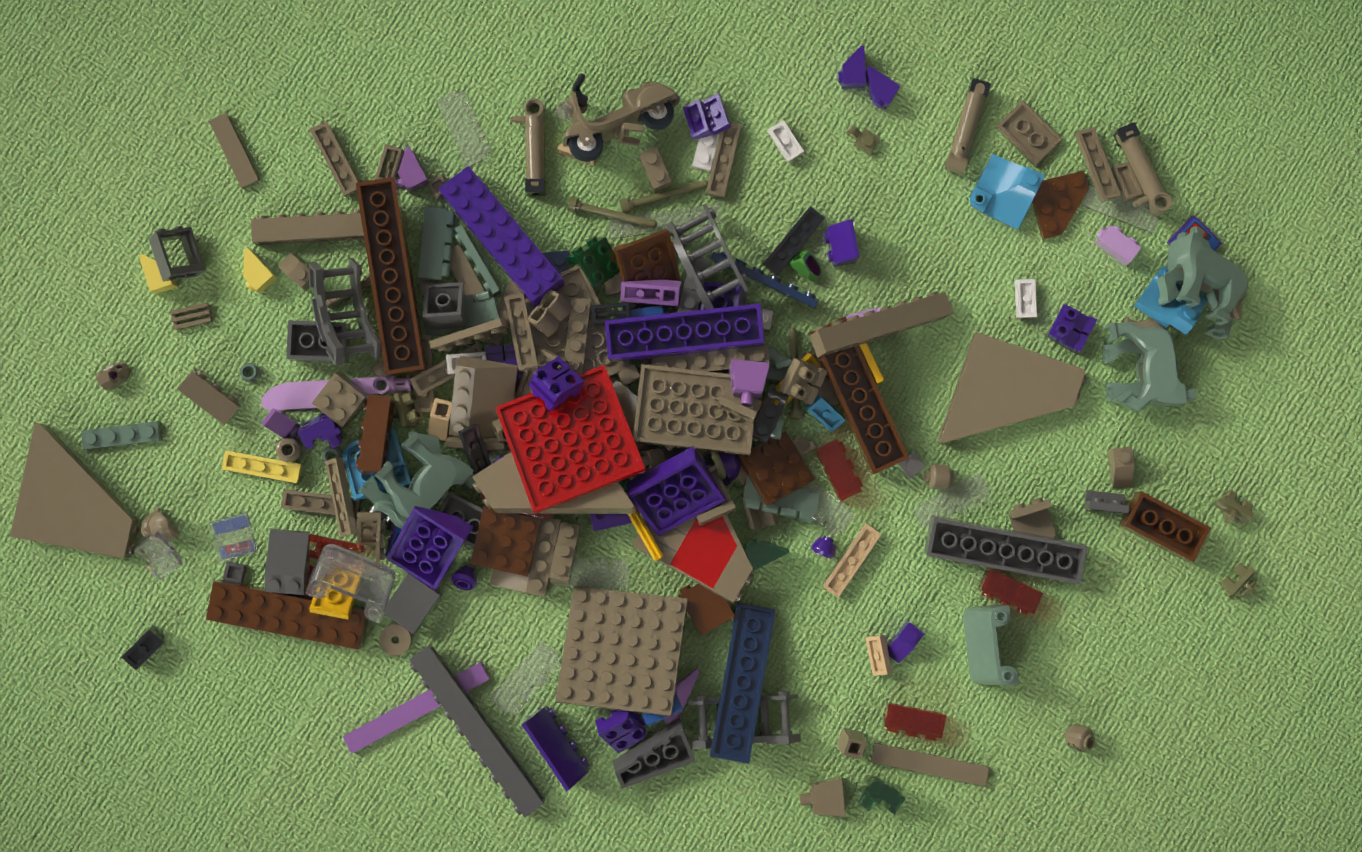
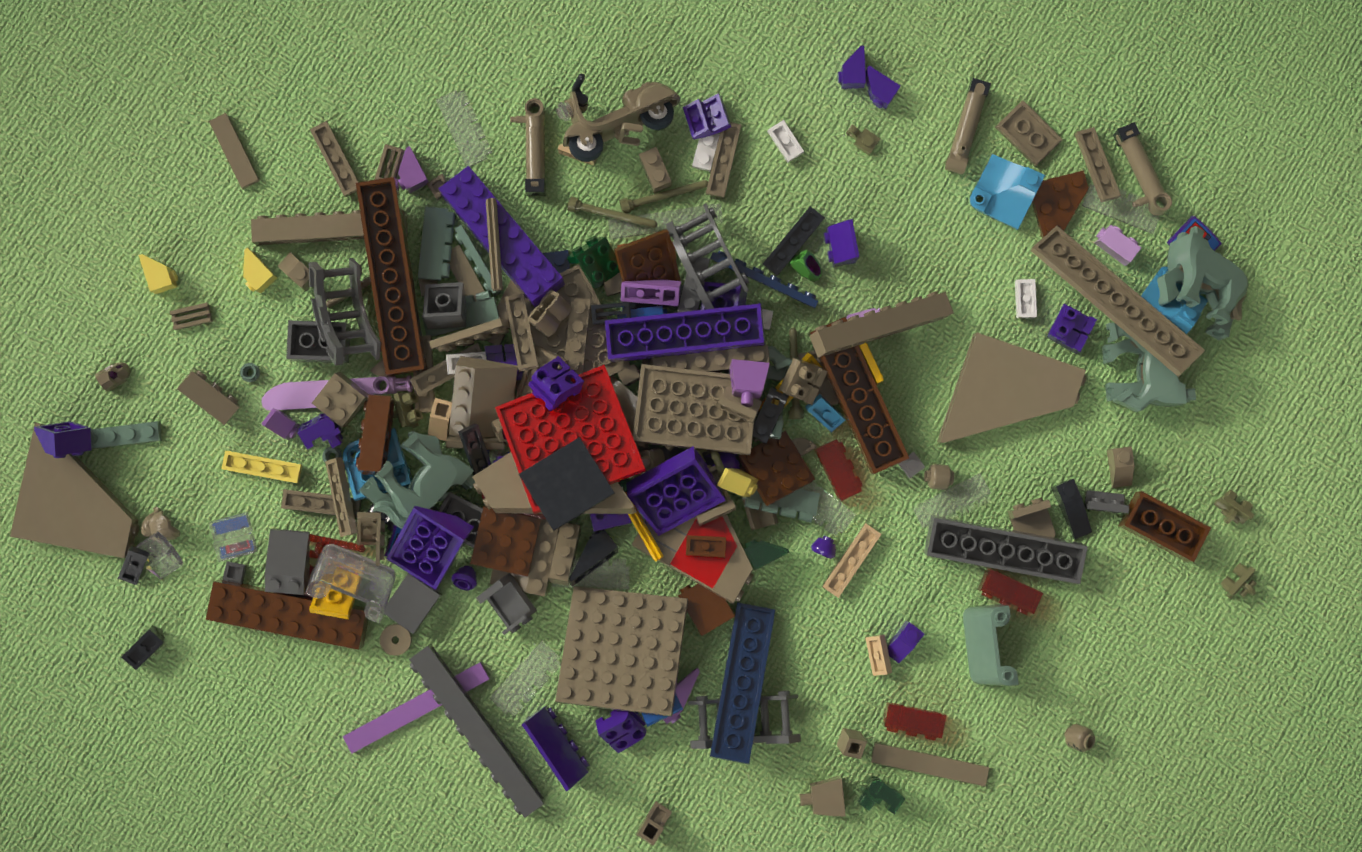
dark grey window [149,226,206,282] -> none
dark tan head [275,437,303,463] -> none
dark grey wedge [613,718,695,789] -> none
dark tan tile [1111,162,1144,202] -> none
none -> dark purple slope [34,421,92,458]
none -> black plate [117,546,150,585]
none -> dark grey panel [476,573,537,635]
none -> dark tan axle [486,198,503,291]
none -> black piece [519,437,615,531]
none -> black slope [569,529,618,587]
none -> dark tan brick [636,801,672,846]
none -> reddish brown plate [686,535,726,558]
none -> light yellow slope [717,468,758,497]
none -> dark tan plate [1031,226,1205,377]
none -> black slope [1051,479,1092,540]

